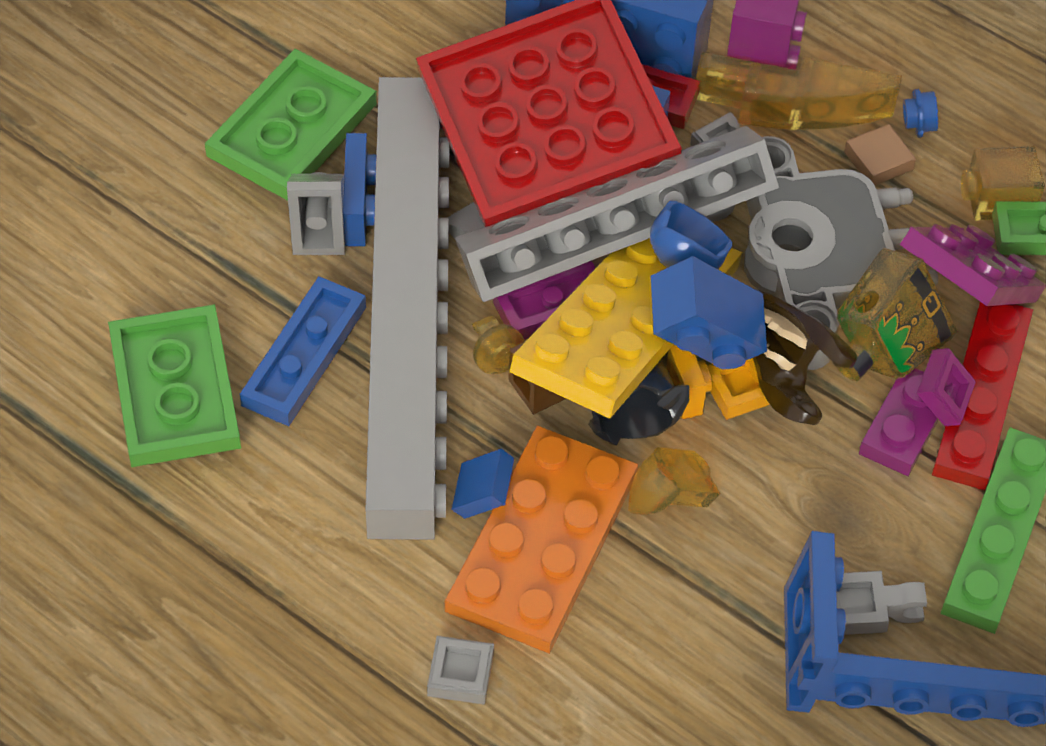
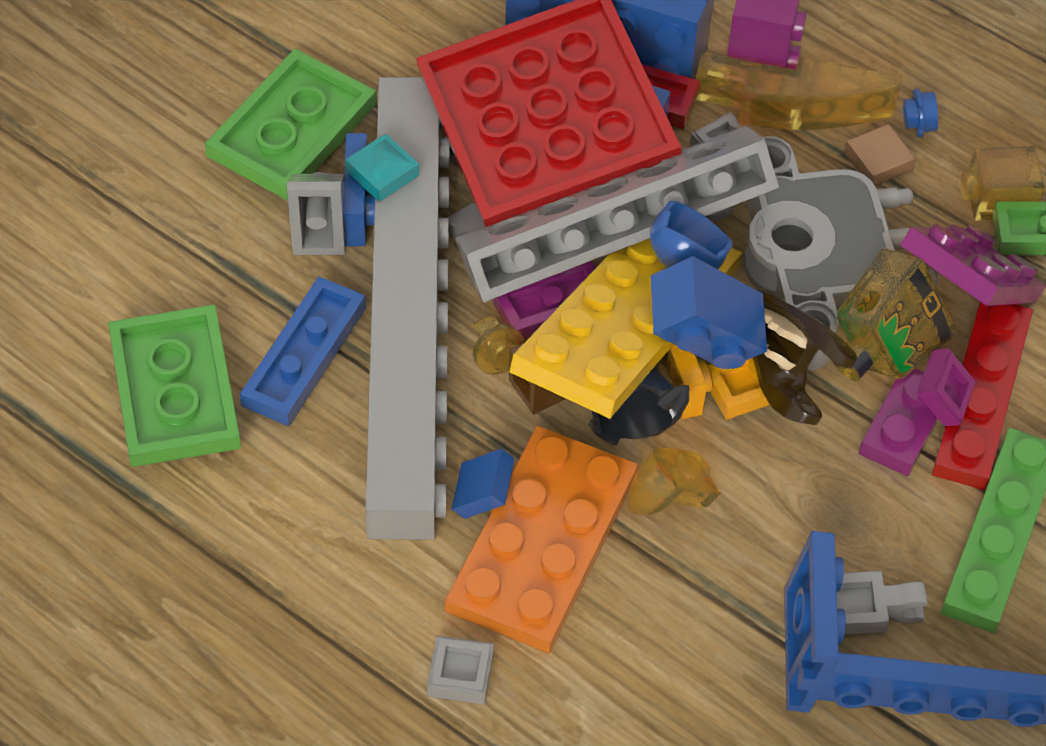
none -> teal tile [345,133,420,202]

